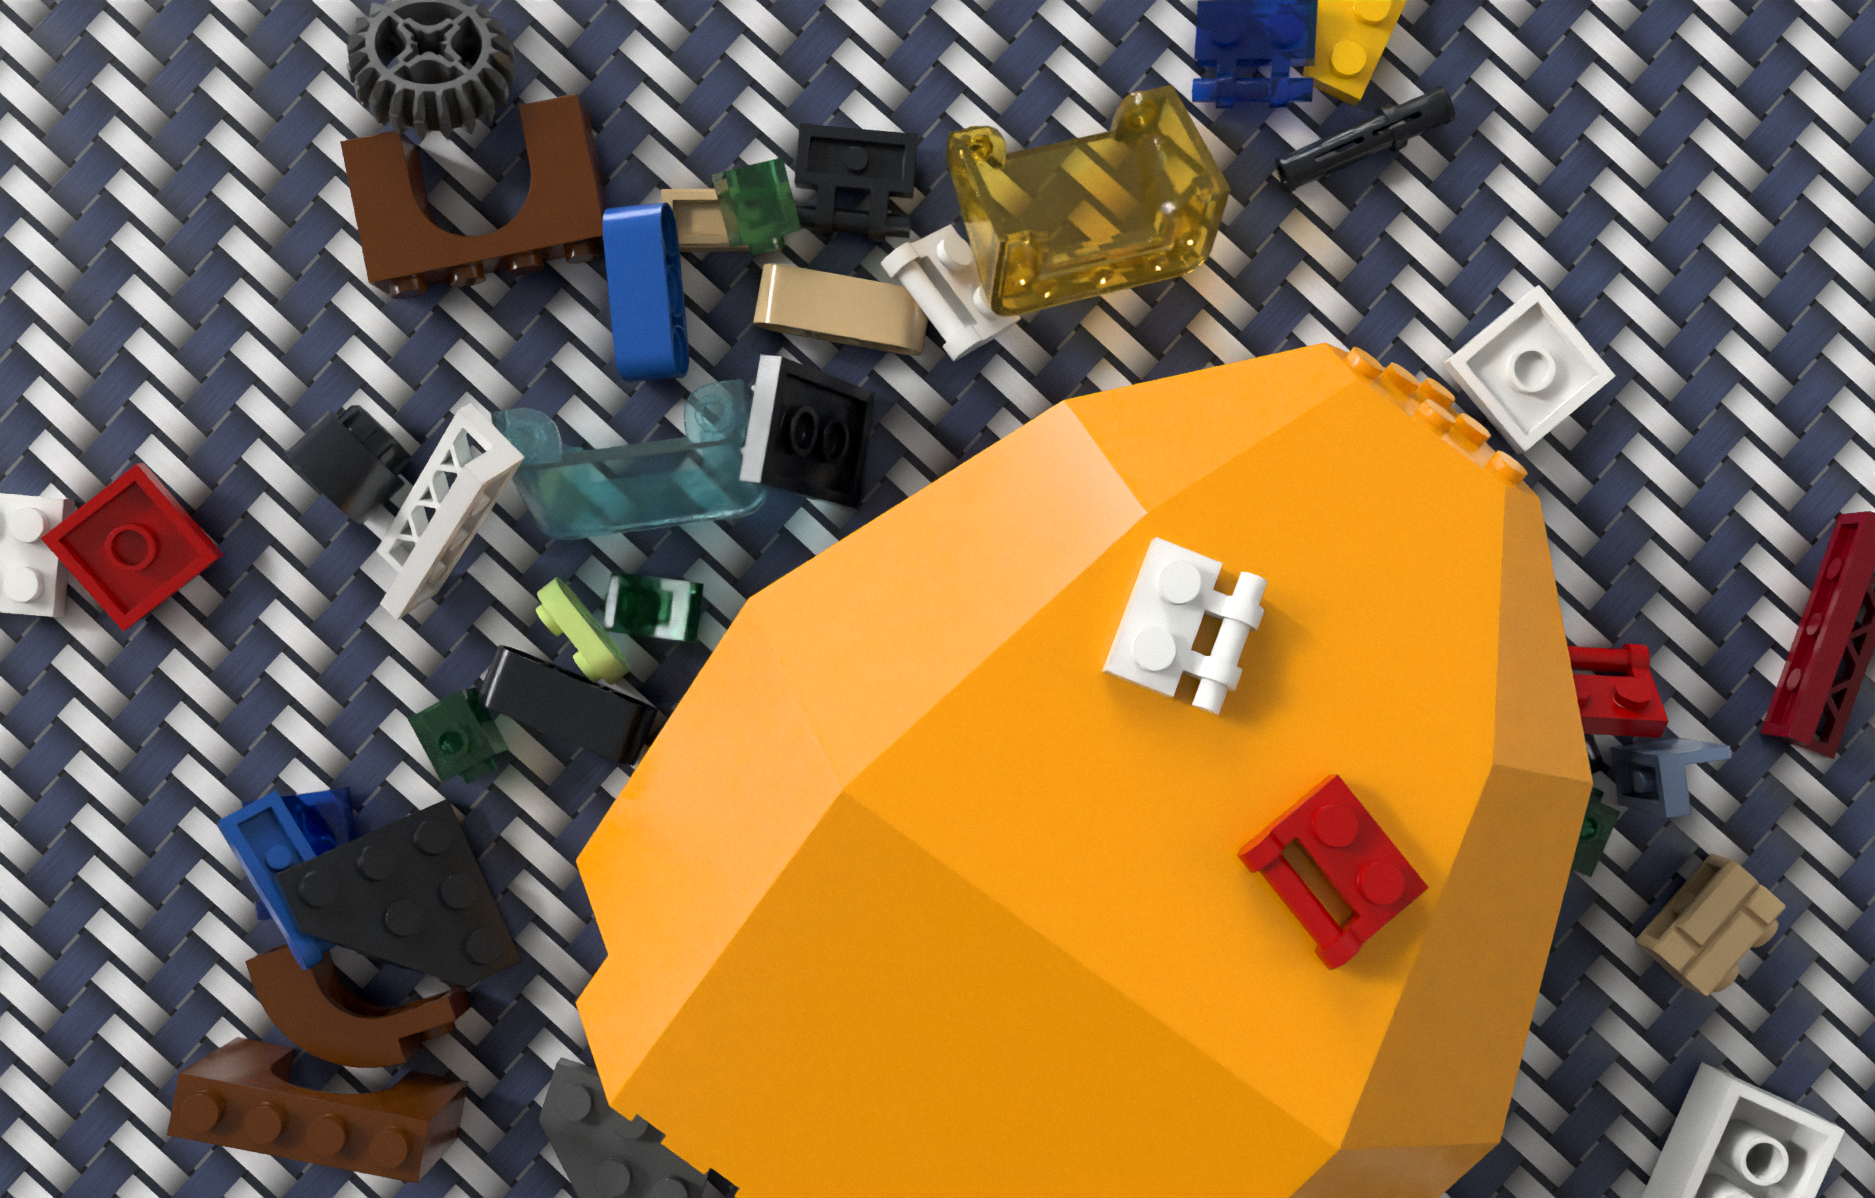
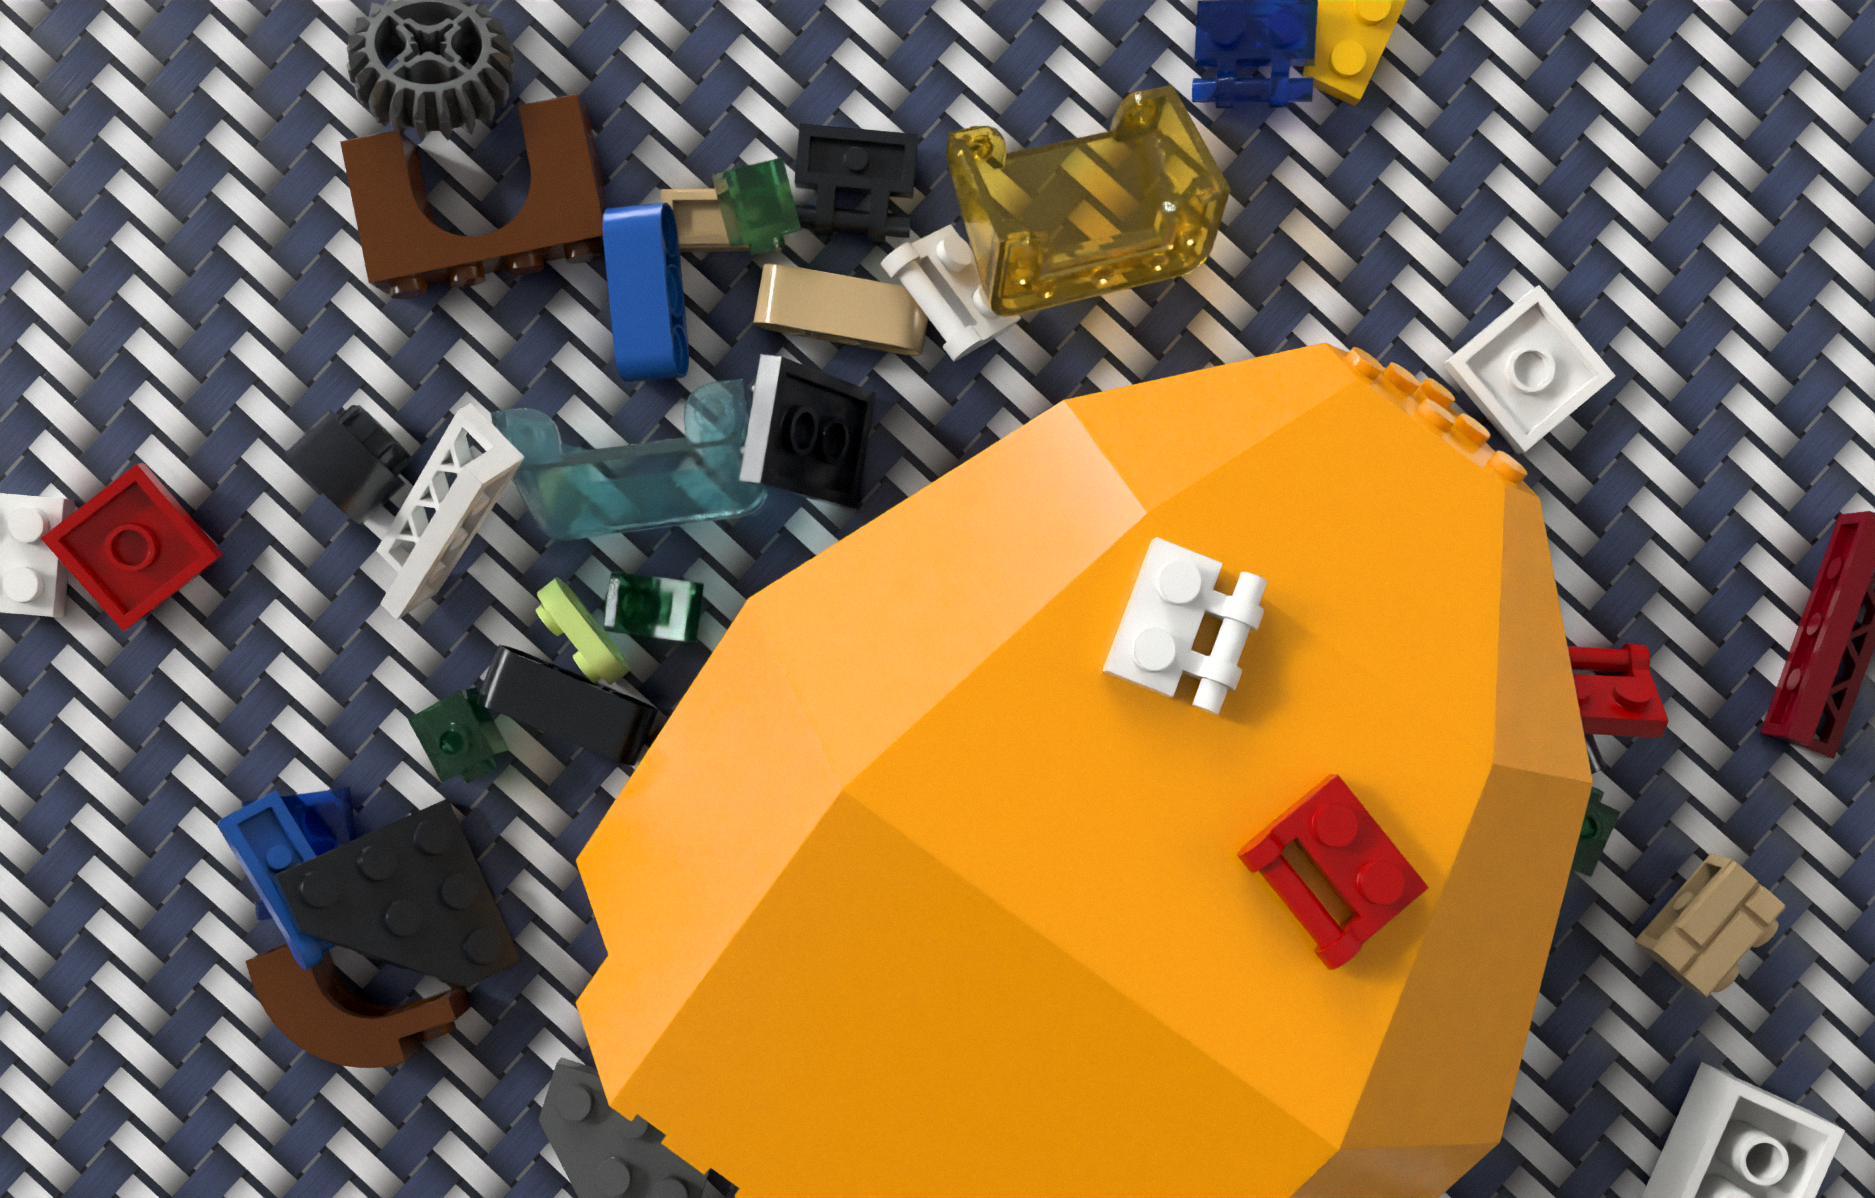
reddish brown arch [167,1037,469,1184] -> none
black pin [1275,86,1455,193] -> none
sand blue panel [1611,738,1732,818] -> none

